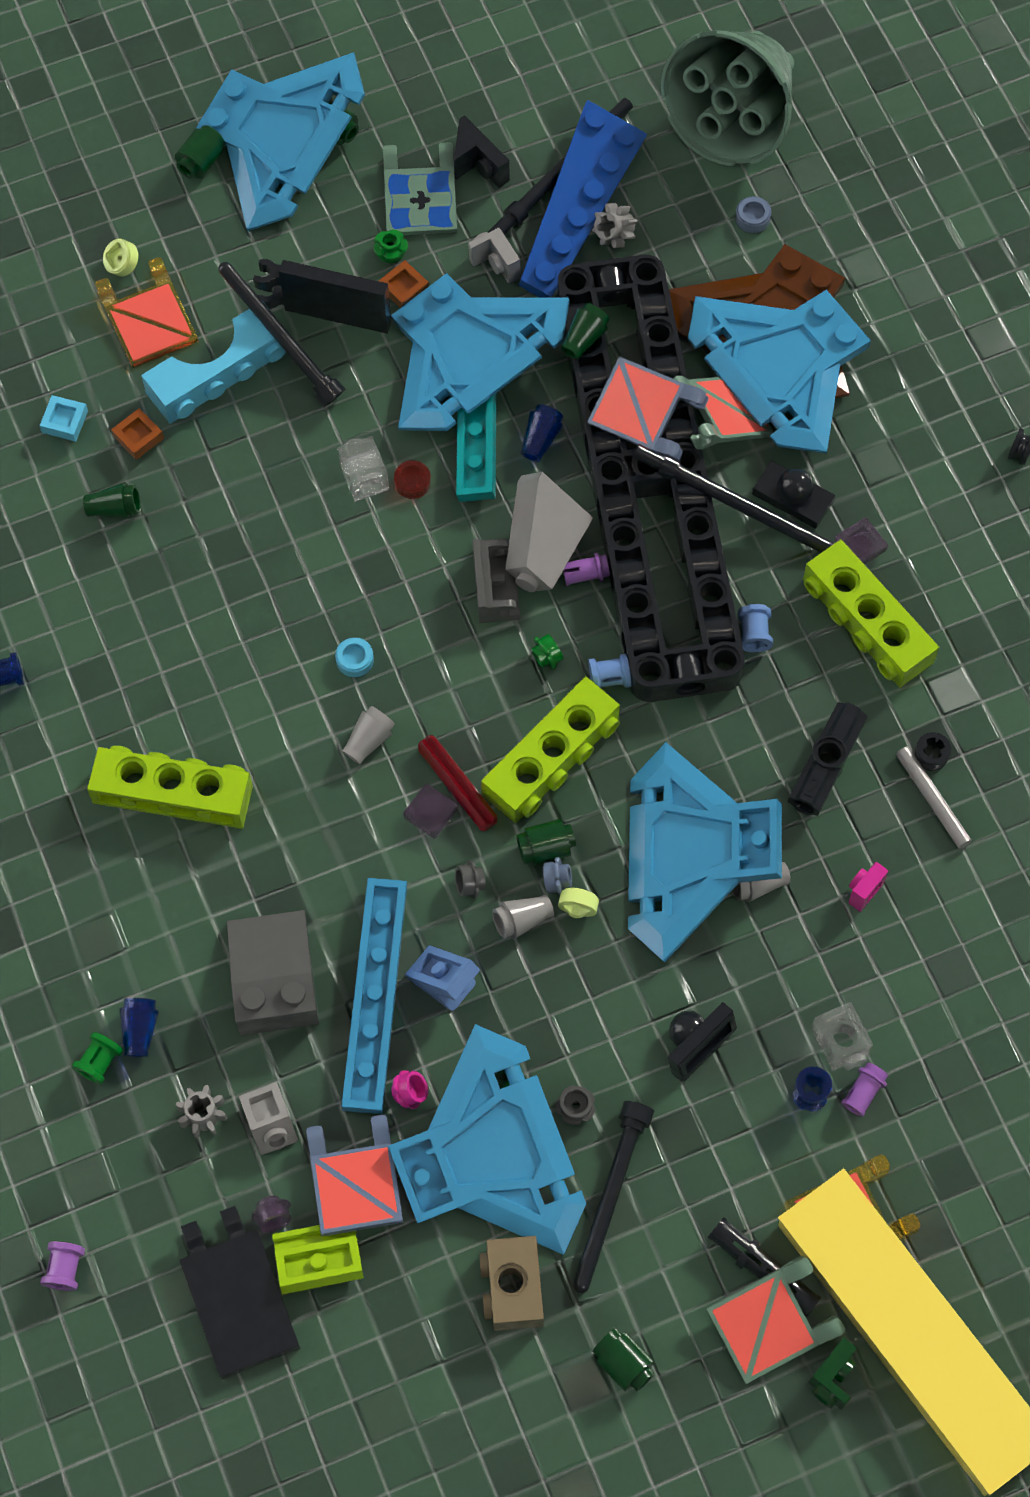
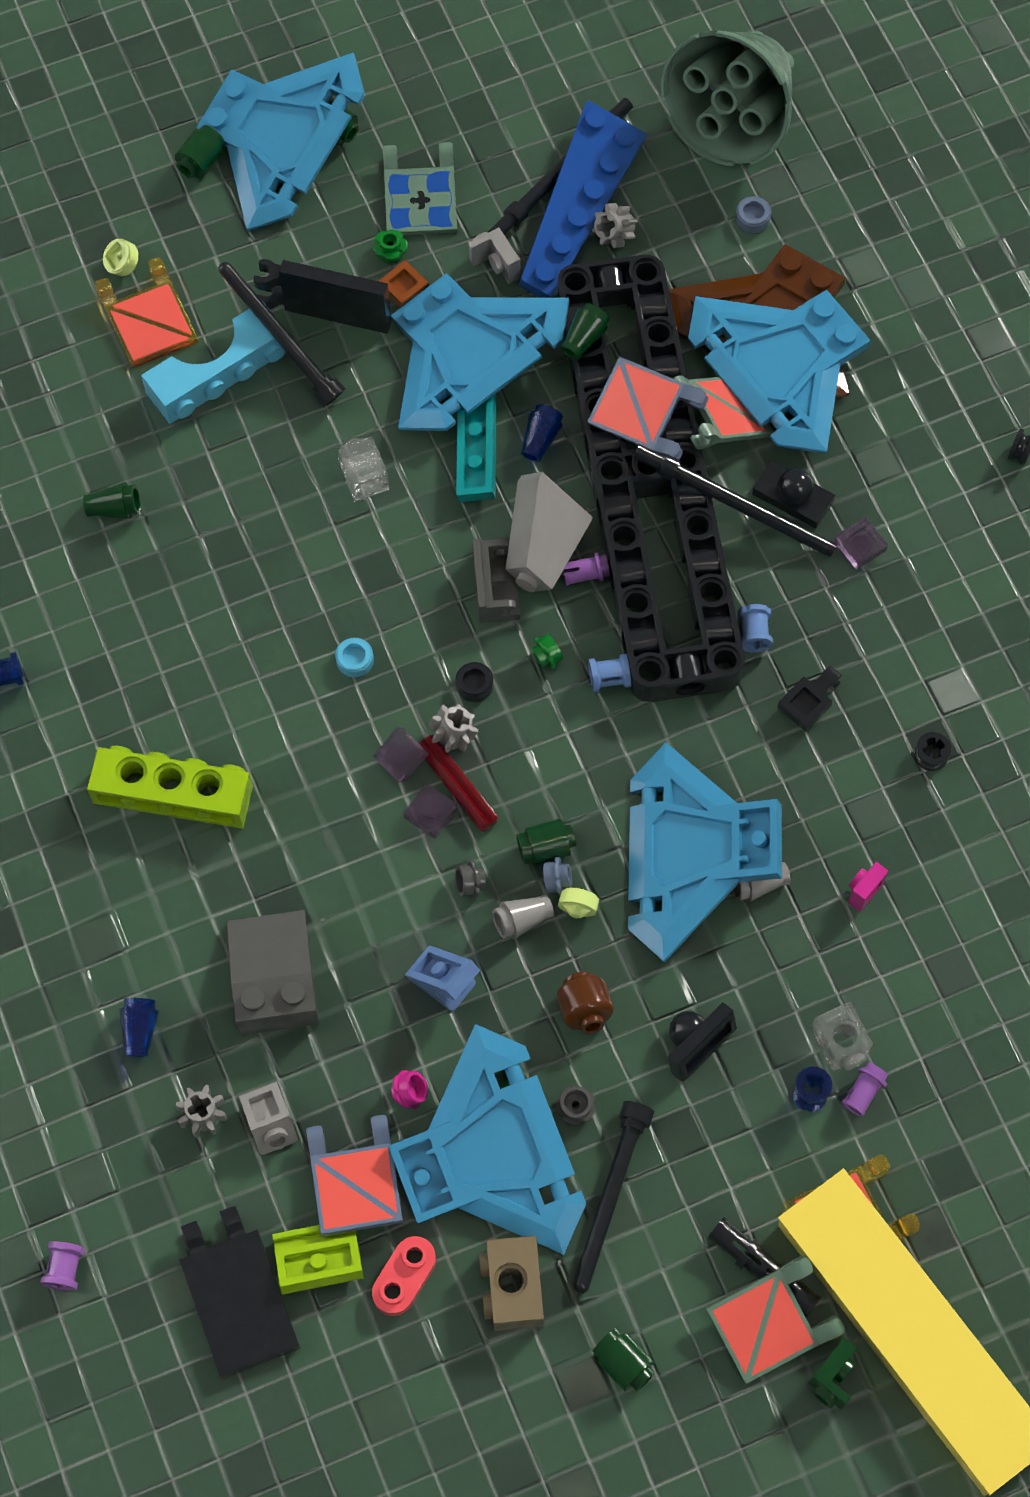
medium azure plate [40,395,88,442] -> none
green bush [71,1032,123,1085] -> none
dark orange plate [111,408,164,460] -> none
clear purple plate [252,1196,291,1233] -> none
dark azure plate [341,878,407,1114] -> none
light grey cone [342,706,395,765] -> none
clear red tile [394,460,431,499] -> none
black slope [454,115,510,188] -> none
lime brick [481,676,620,824] -> none
black piece [788,702,868,816] -> none
lime brick [803,539,940,688] -> none
light grey bar [896,746,972,849] -> none
none -> coral plate [372,1236,436,1316]
none -> clear purple plate [373,728,429,782]
none -> light grey gear [428,704,479,753]
none -> black tile [455,662,494,702]
none -> reddish brown head [557,971,614,1034]
none -> black plate [778,665,842,732]

